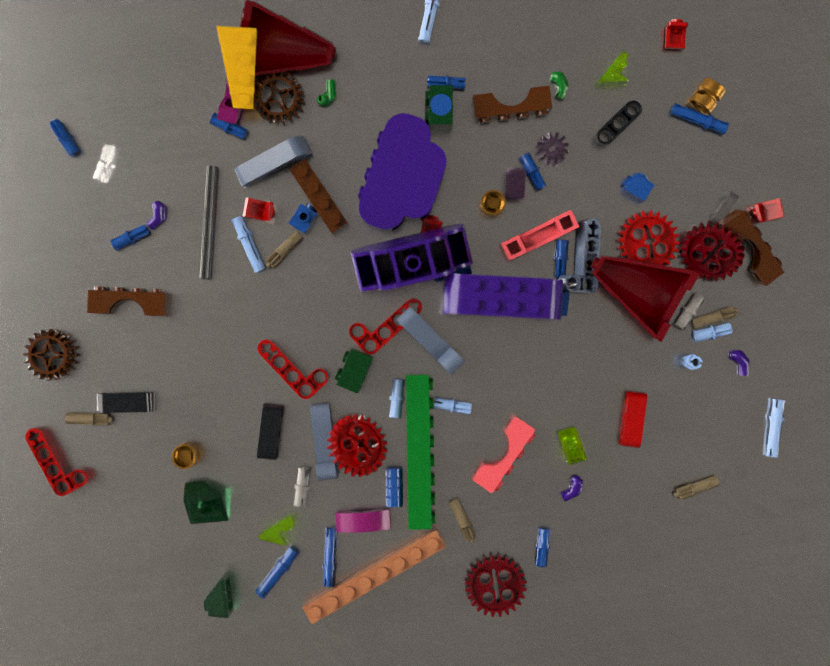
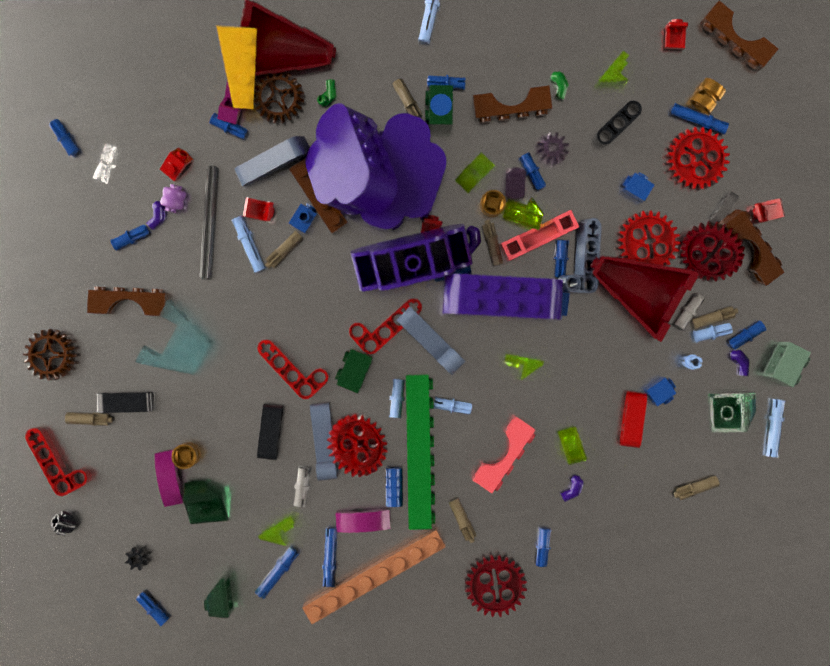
none -> black gear [51,511,76,536]
none -> black gear [125,546,150,571]
none -> clear light blue wing [135,299,212,375]
none -> blue axle [136,592,169,627]
none -> magenta brick [155,450,183,507]
none -> red bracket [160,148,193,181]
none -> medium lavender piece [160,184,187,213]
none -> dark purple brick [306,103,397,216]
none -> dark tan piece [392,78,423,119]
none -> clear neon green slope [455,152,495,194]
none -> dark purple arm [466,226,481,255]
none -> dark tan piece [482,220,503,266]
none -> clear neon green slope [503,197,544,230]
none -> clear neon green slope [504,354,544,380]
none -> blue brick [644,377,676,406]
none -> red gear [666,127,730,190]
none -> reddish brown arch [700,0,778,70]
none -> clear green slope [709,392,756,432]
none -> blue axle [729,320,767,349]
none -> sand green brick [762,342,811,388]

